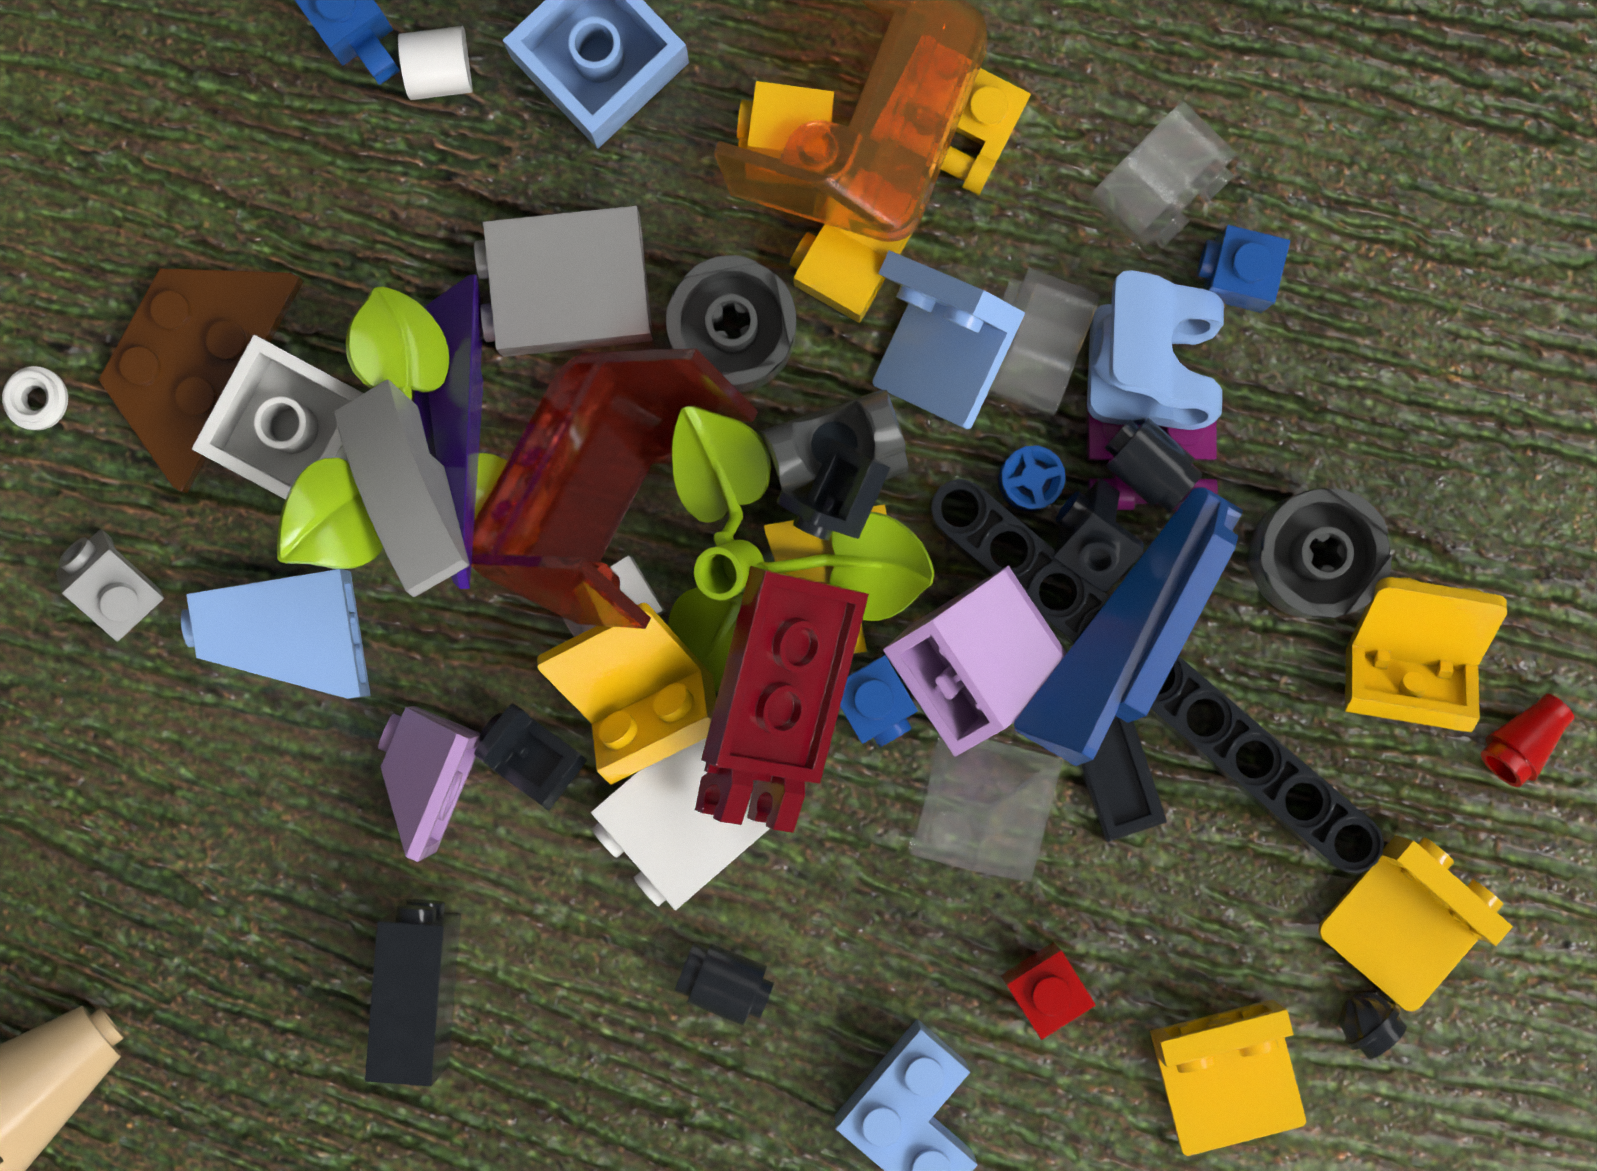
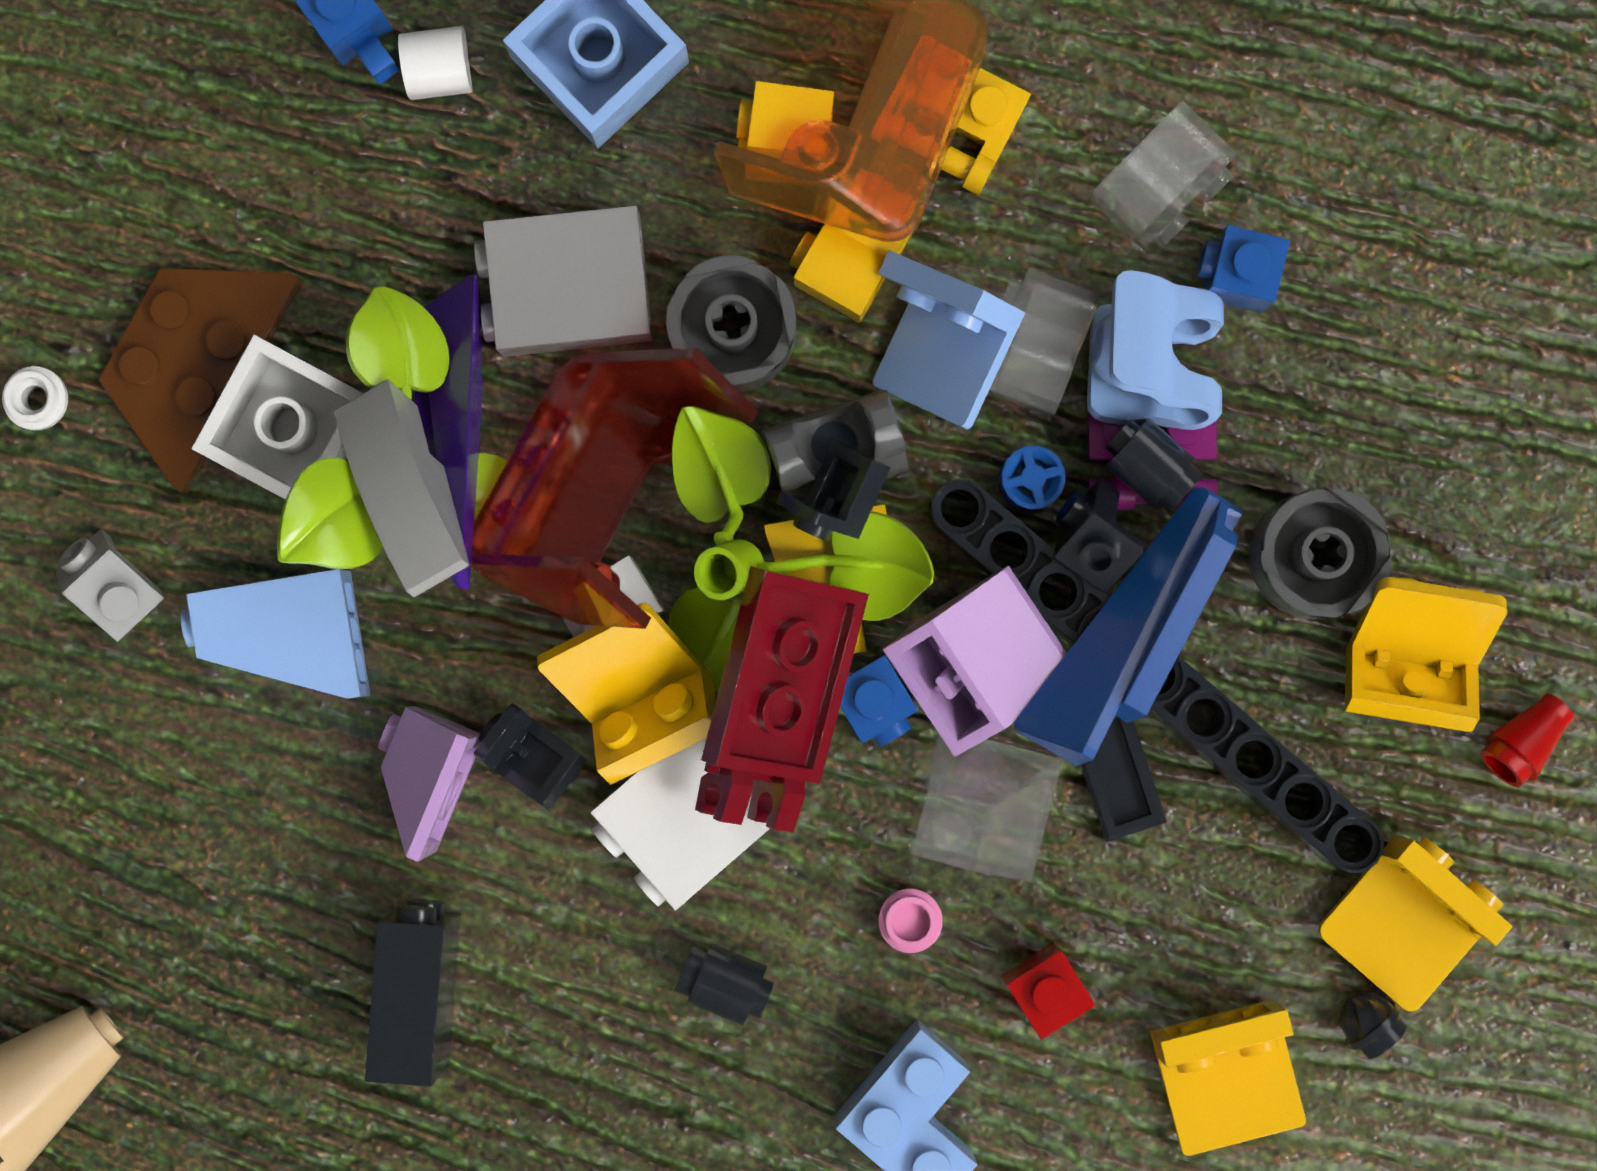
none -> bright pink plate [878,888,943,953]

